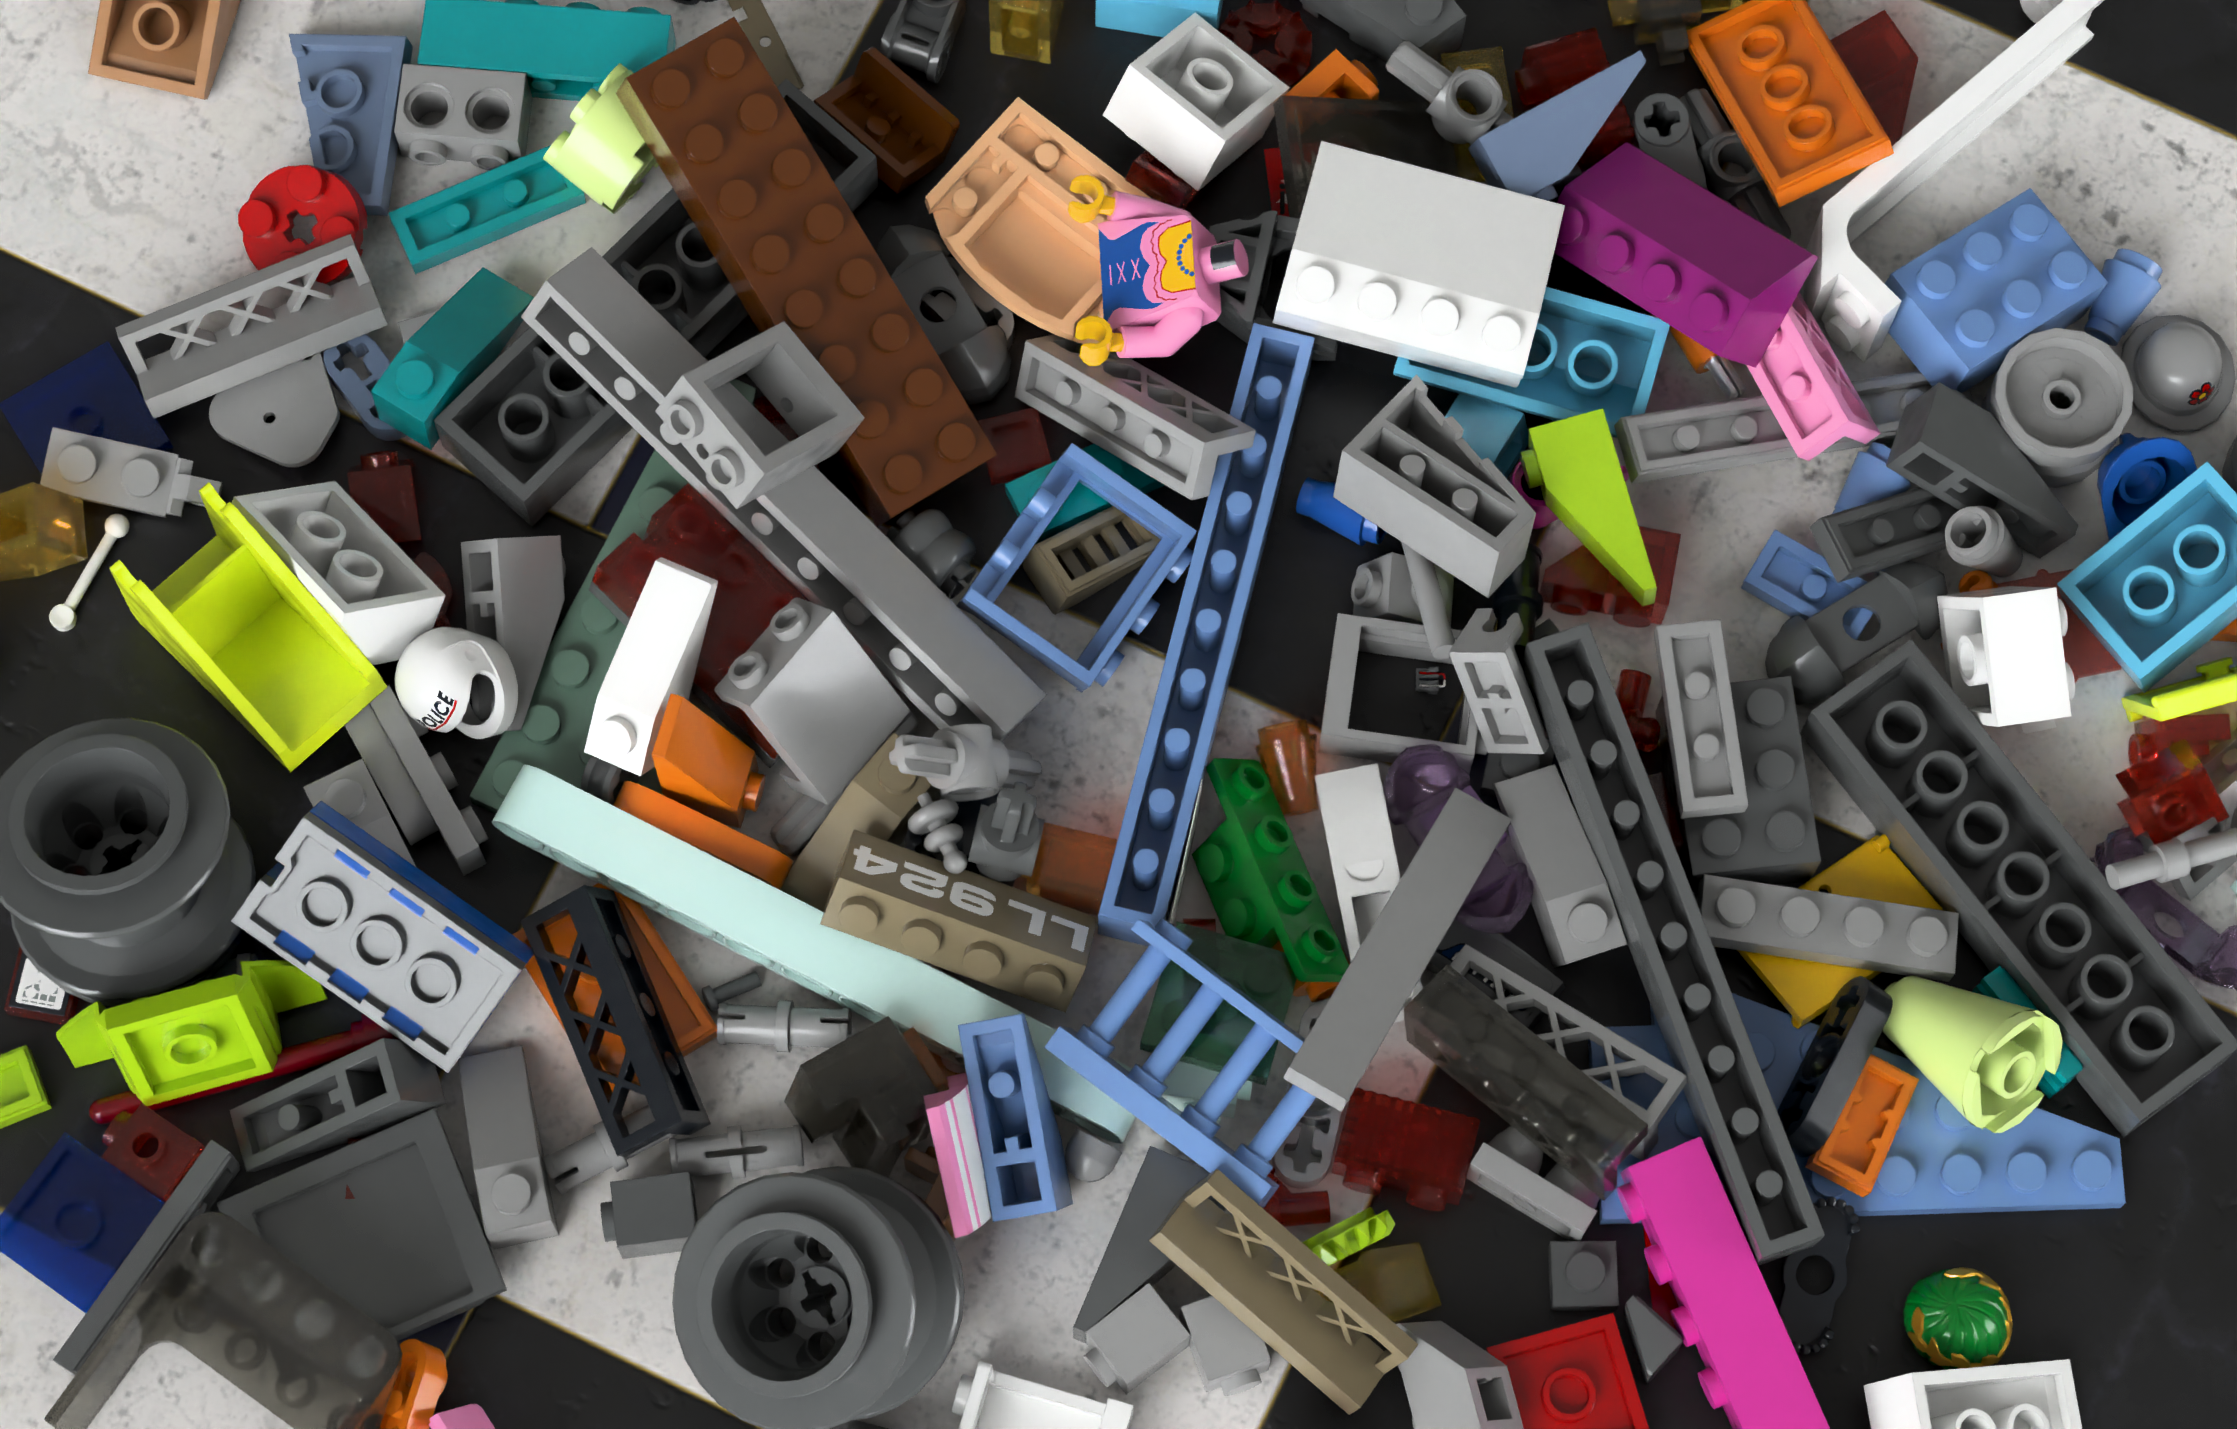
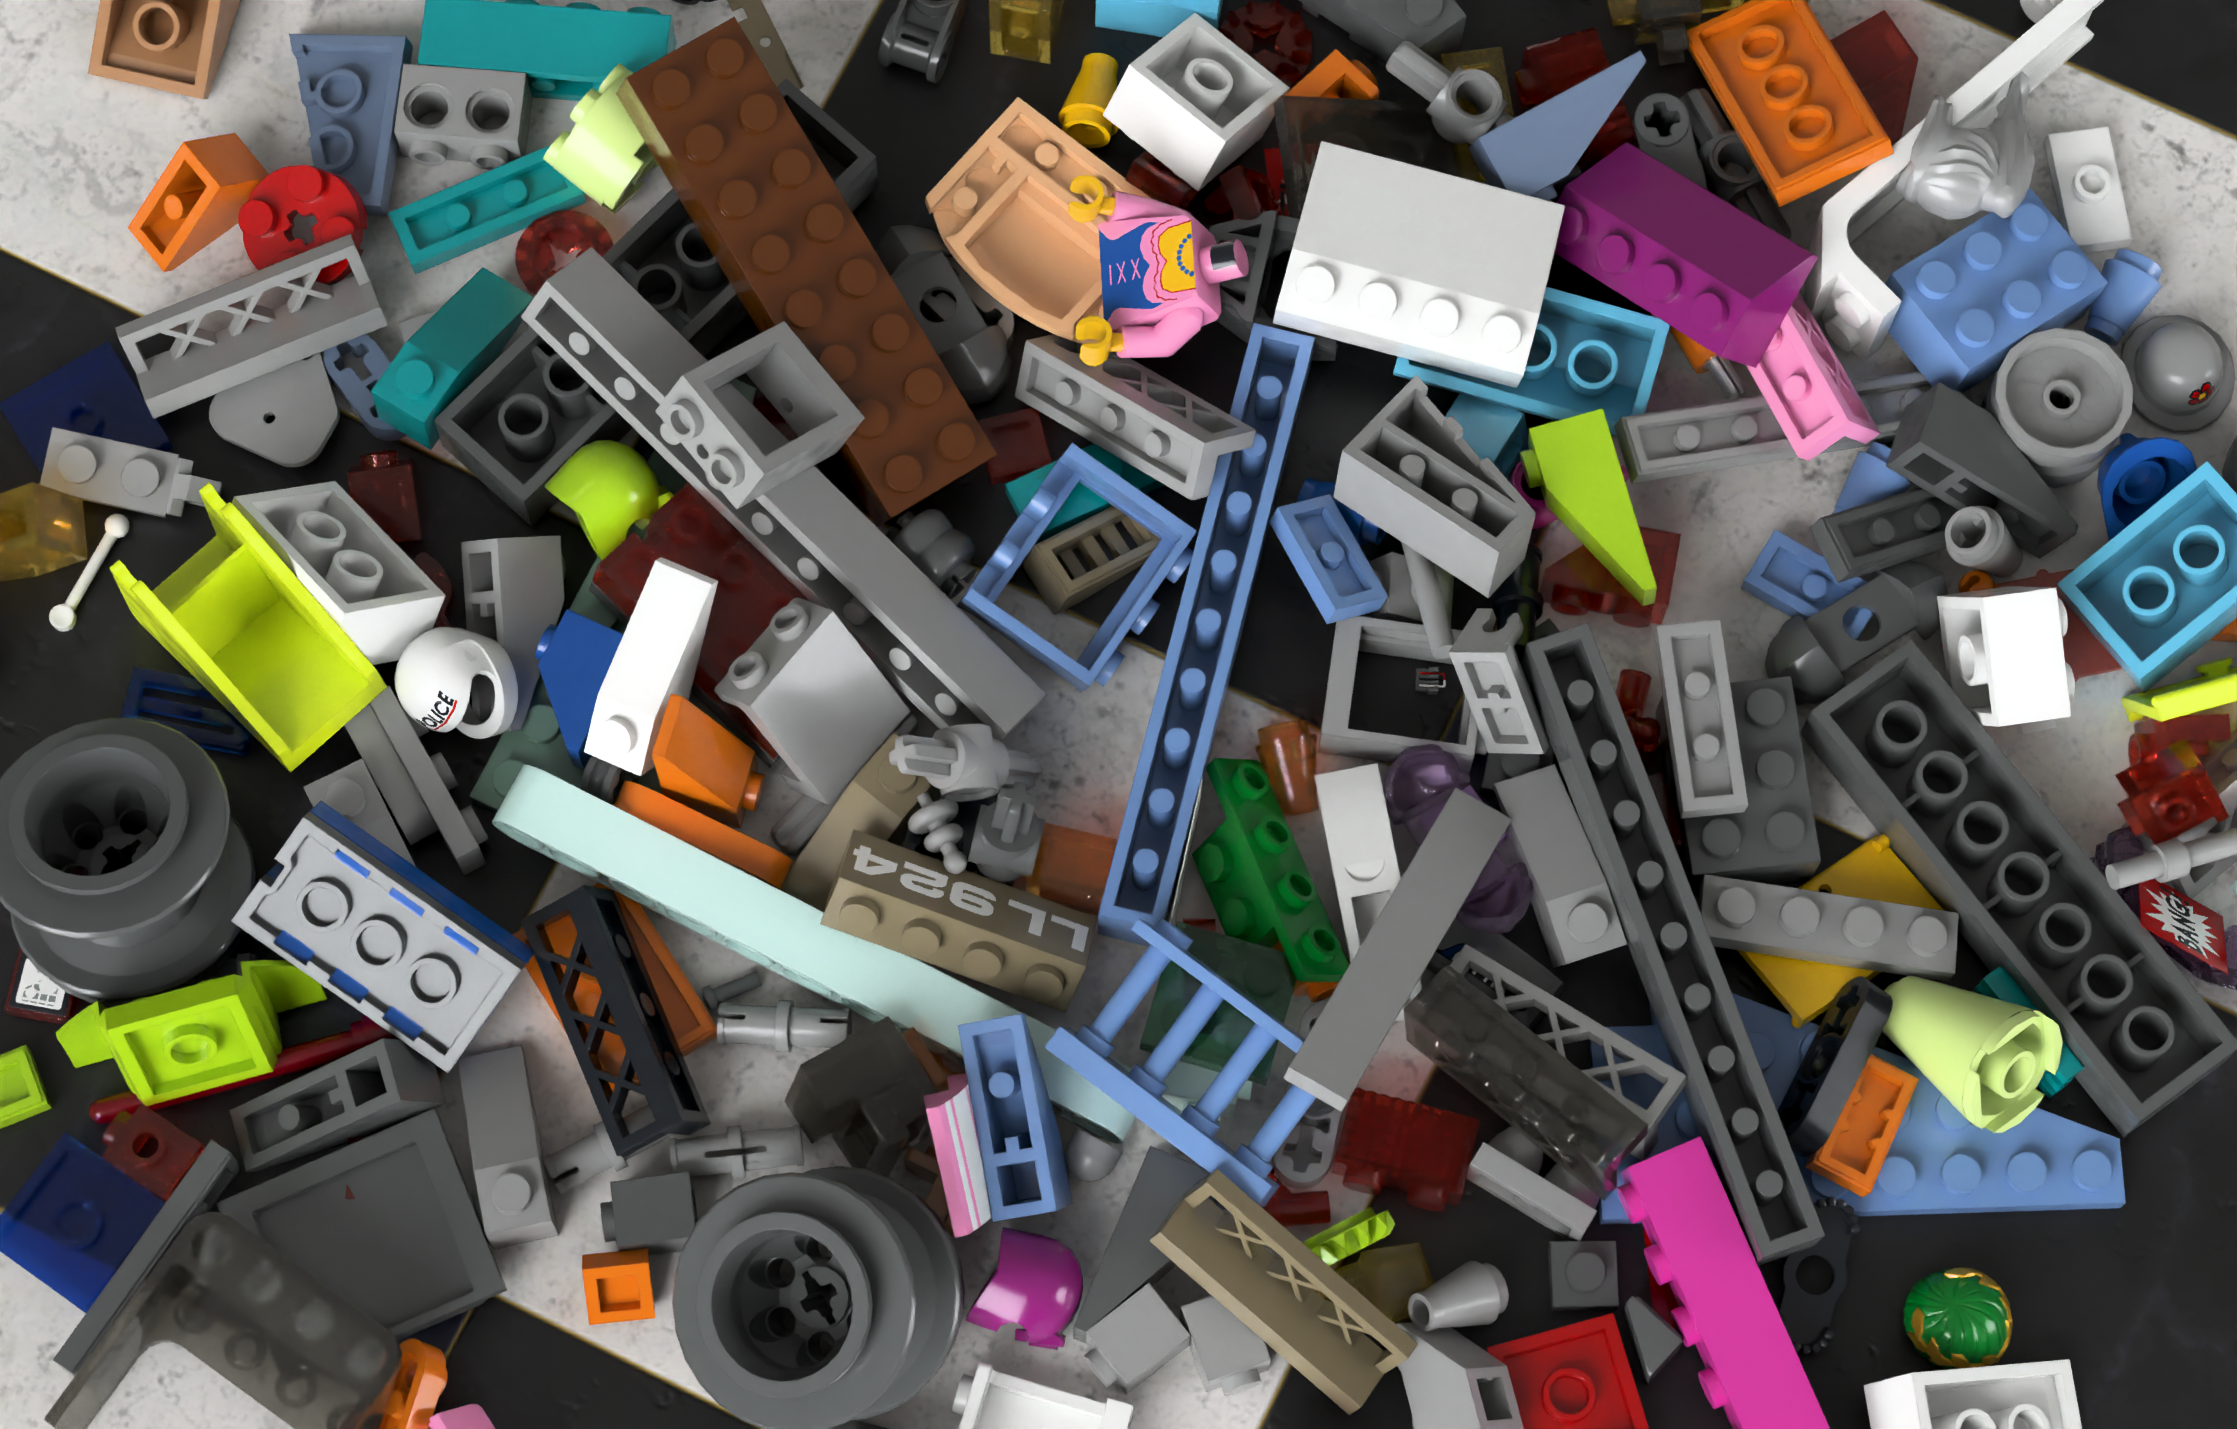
reddish brown bracket [814,47,960,194] -> none
none -> clear blue tile [121,666,249,756]
none -> orange slope [127,133,269,272]
none -> clear red gear [515,210,614,294]
none -> blue slope [535,609,624,770]
none -> lime helmet [544,440,674,562]
none -> orange plate [582,1248,655,1325]
none -> magenta helmet [965,1227,1083,1350]
none -> yellow cone [1059,53,1119,148]
none -> clear red tile [1204,165,1283,220]
none -> medium blue plate [1269,494,1388,624]
none -> light grey cone [1408,1261,1509,1332]
none -> light grey hair [1895,71,2035,220]
none -> white plate [2044,126,2133,253]
none -> sticker [2138,879,2228,975]

